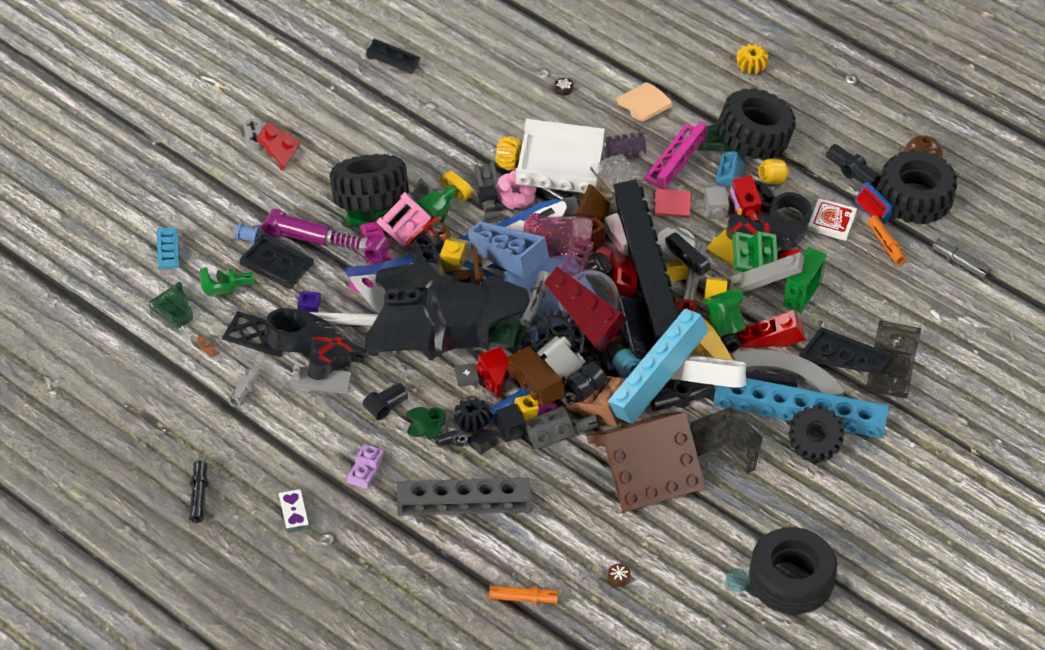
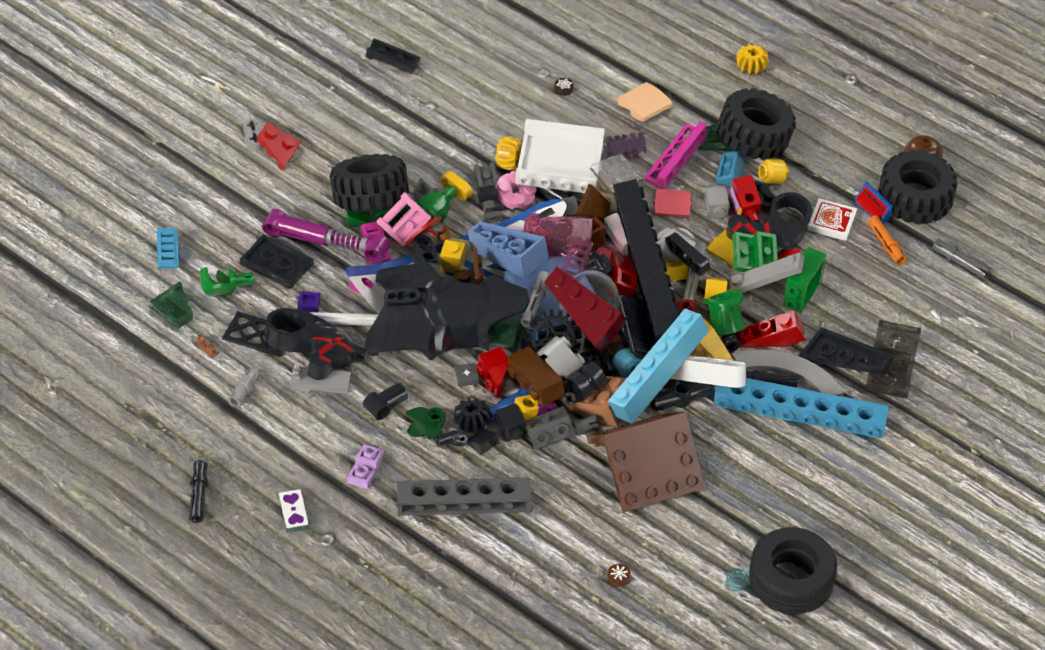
medium blue bush [235,222,260,244] -> none
orange pin [489,585,558,605] -> none
clear smoke bracket [690,407,763,473] -> none
black tyre [789,405,844,463] -> none
black piece [826,144,881,188] -> none

